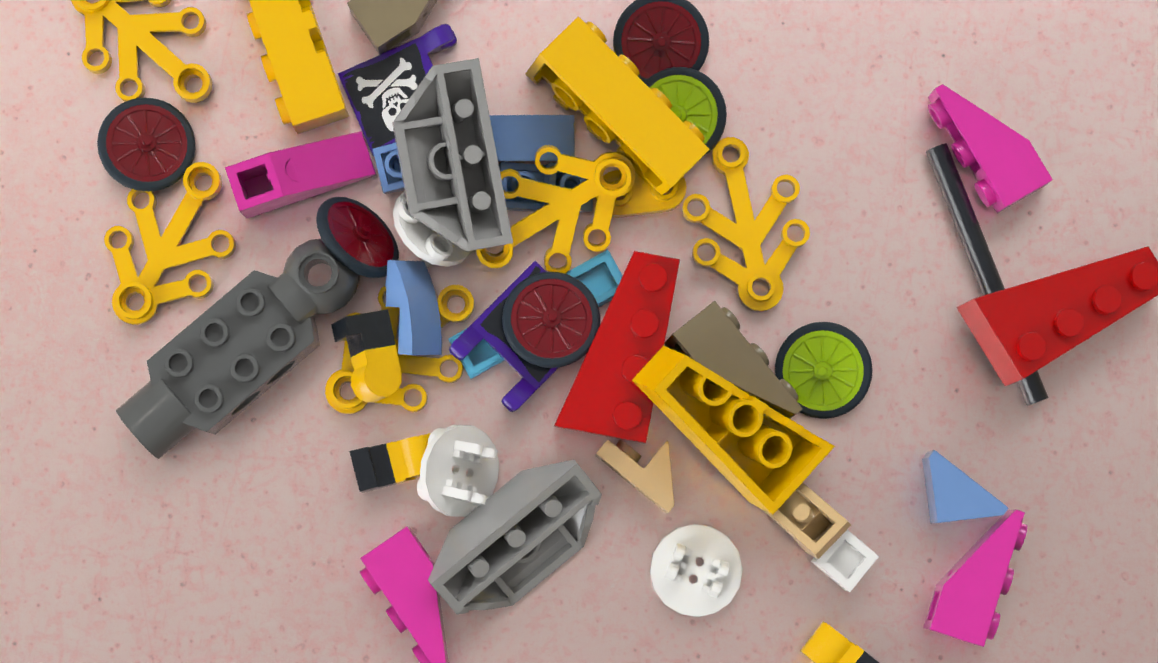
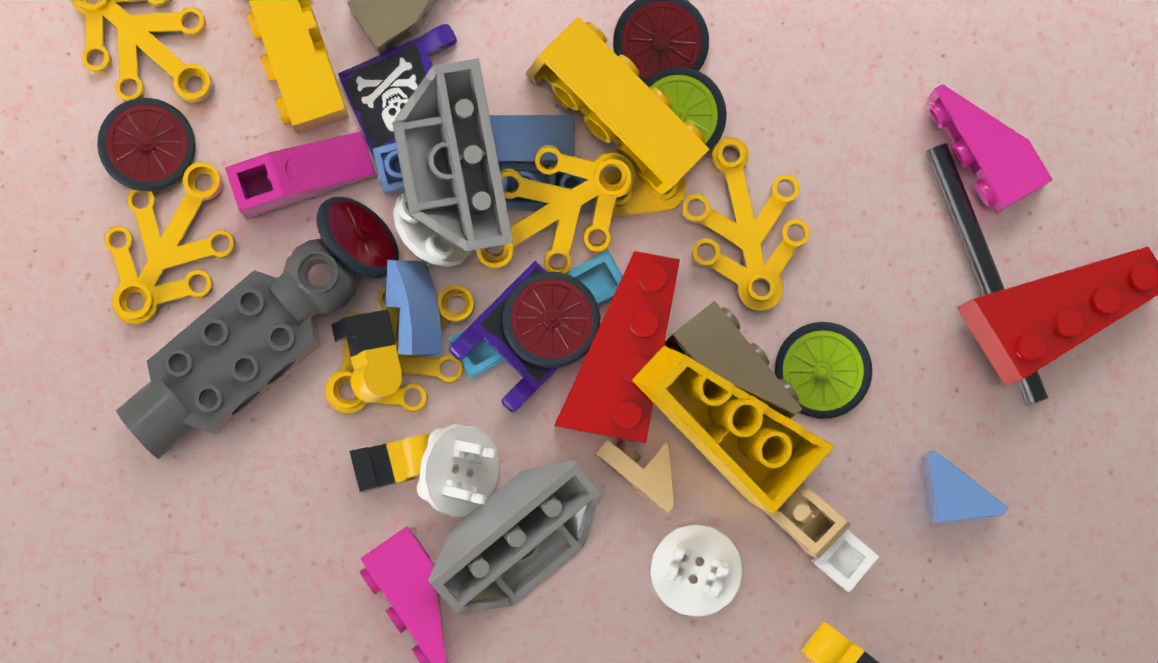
dark pink slope [923,509,1028,647] -> none

